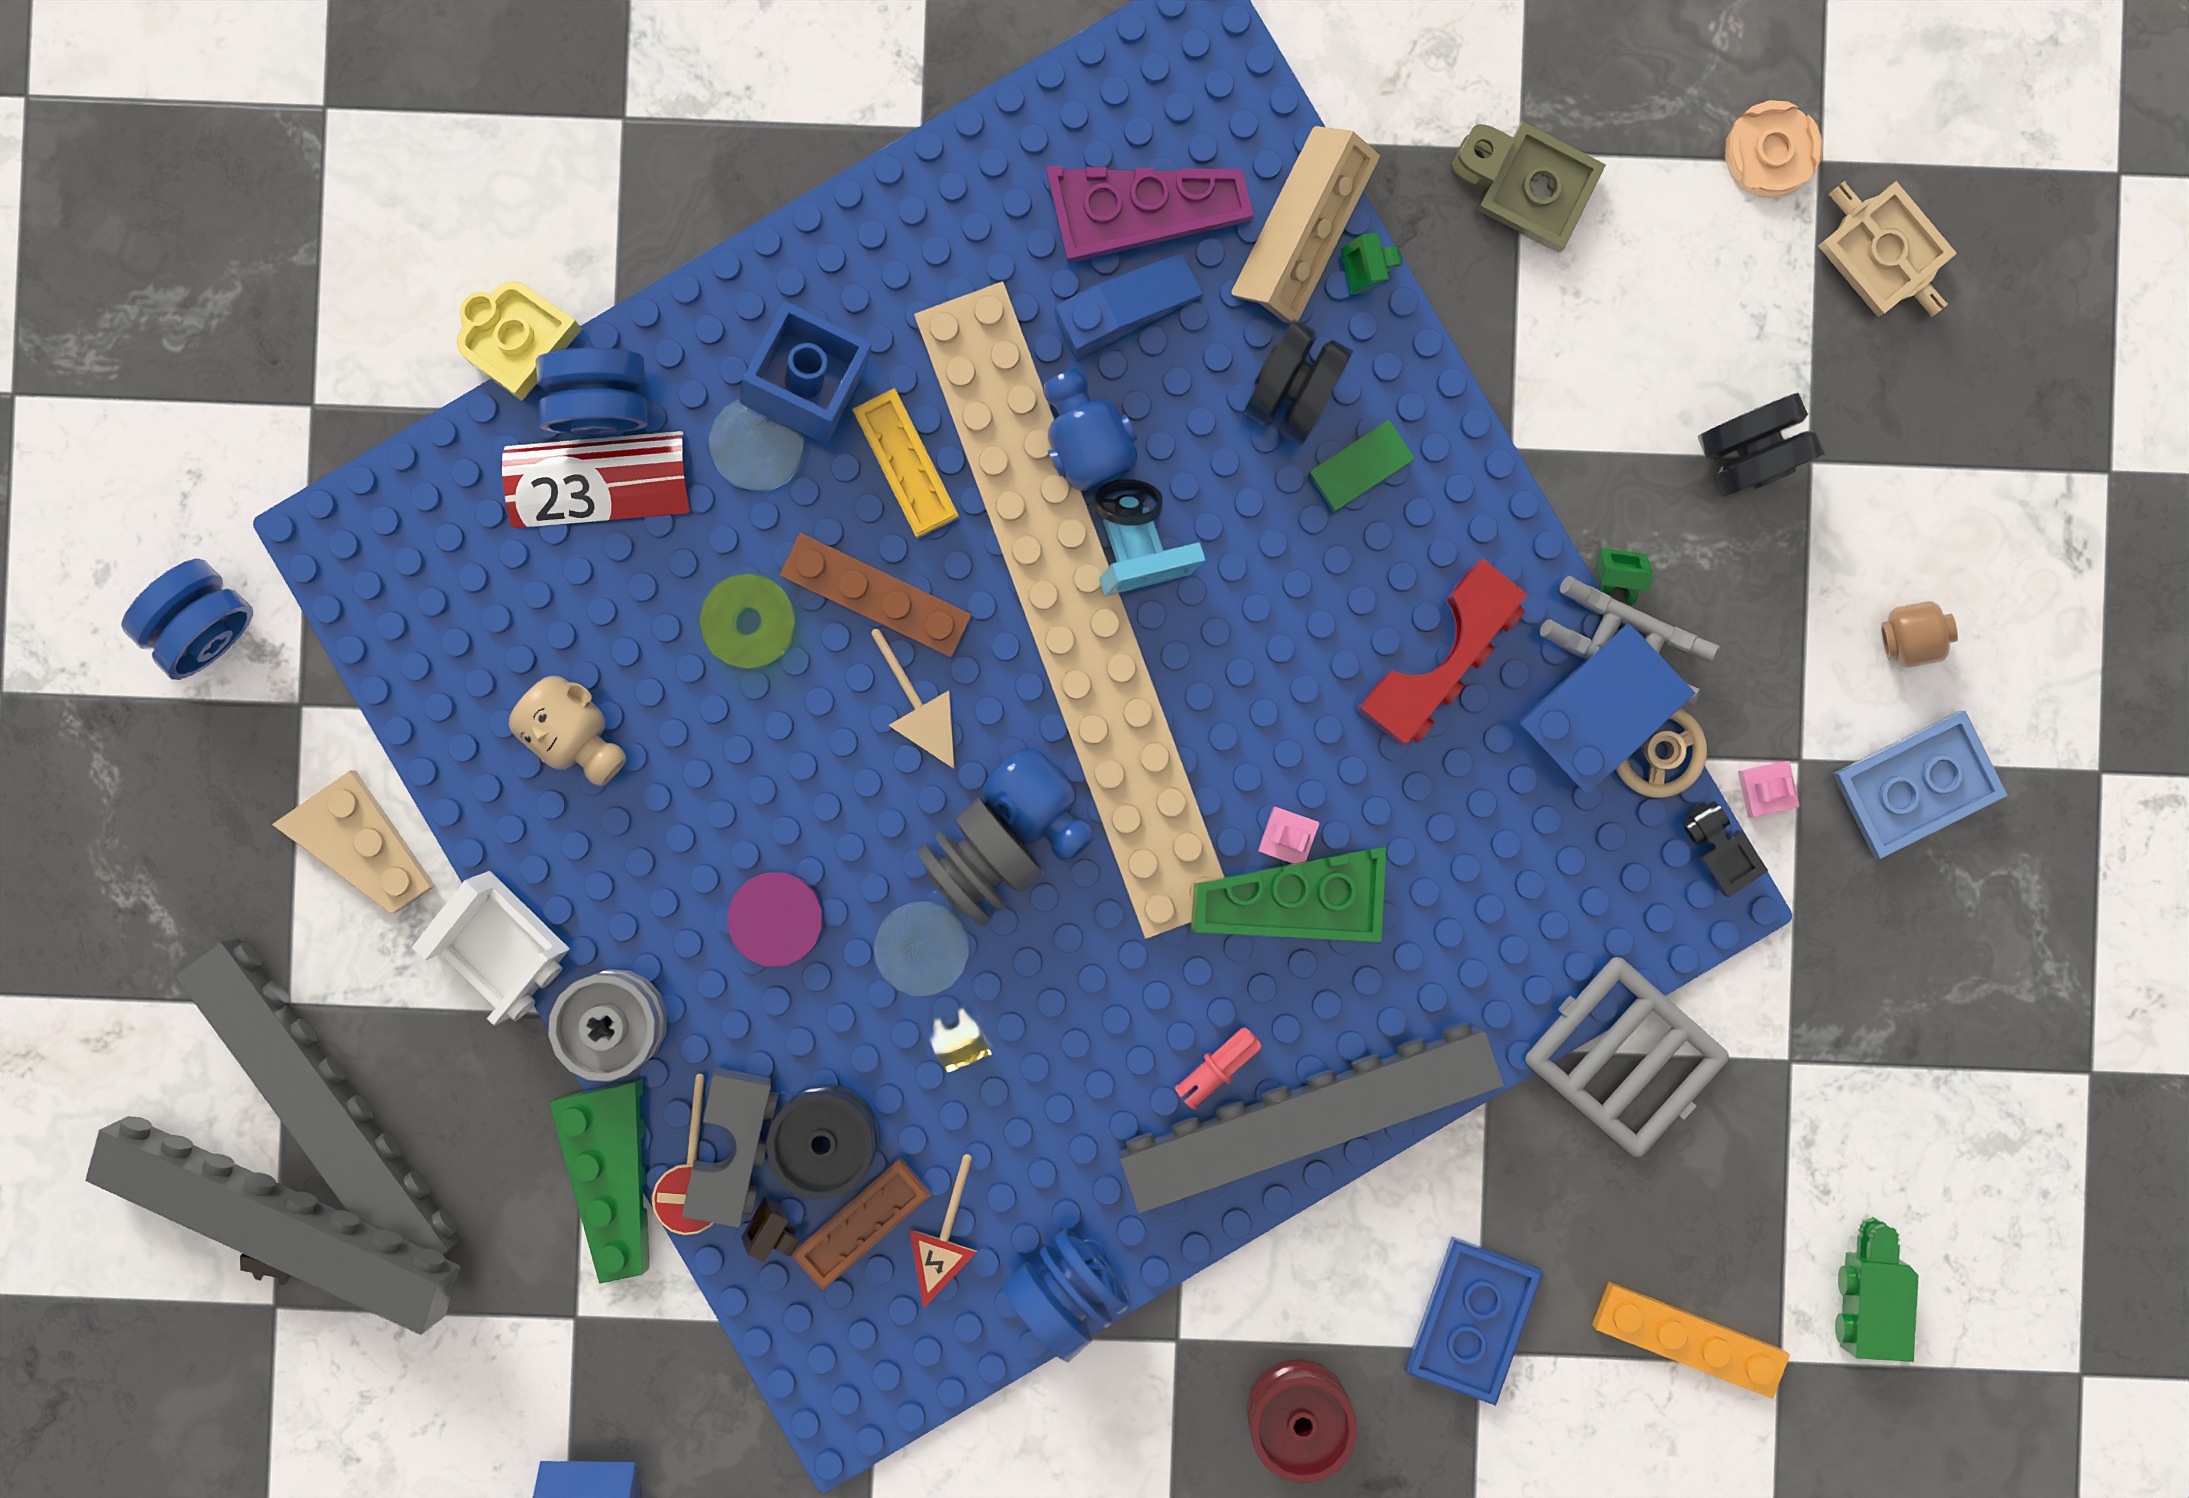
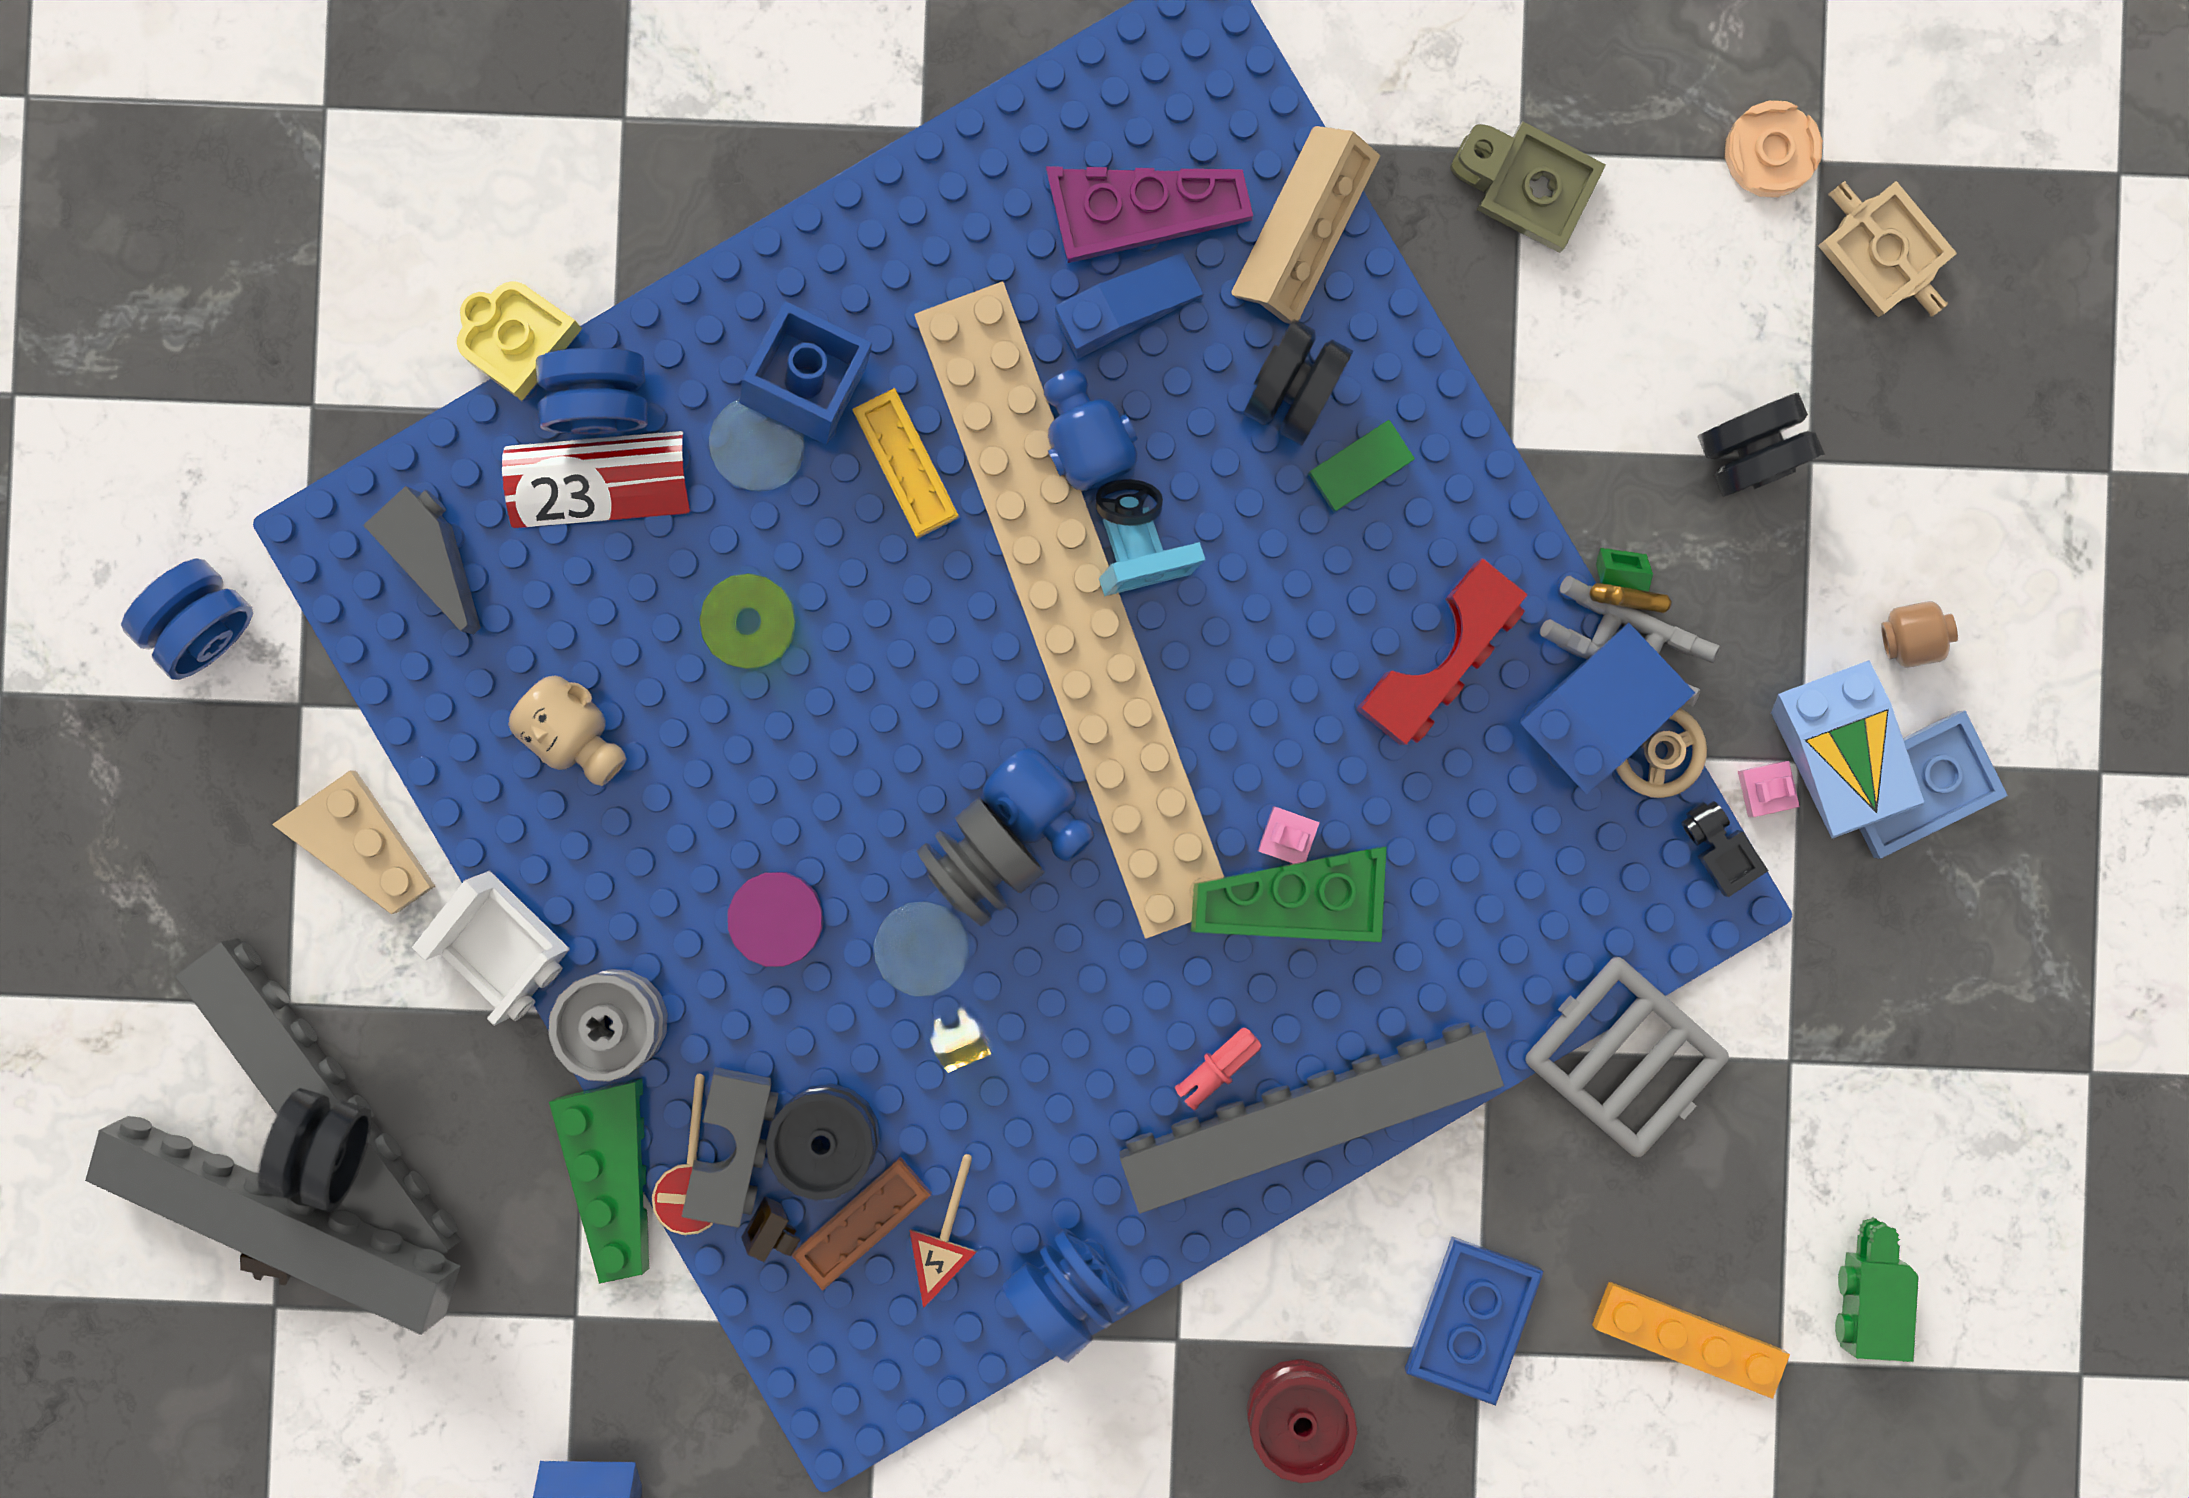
dark orange plate [780,533,972,658] -> none
tan piece [872,629,955,769] -> none
green tile [1340,232,1403,295] -> none
none -> black wheel [258,1088,372,1212]
none -> dark grey slope [363,486,481,634]
none -> pearl gold piece [1589,583,1672,613]
none -> light blue slope [1771,660,1924,839]

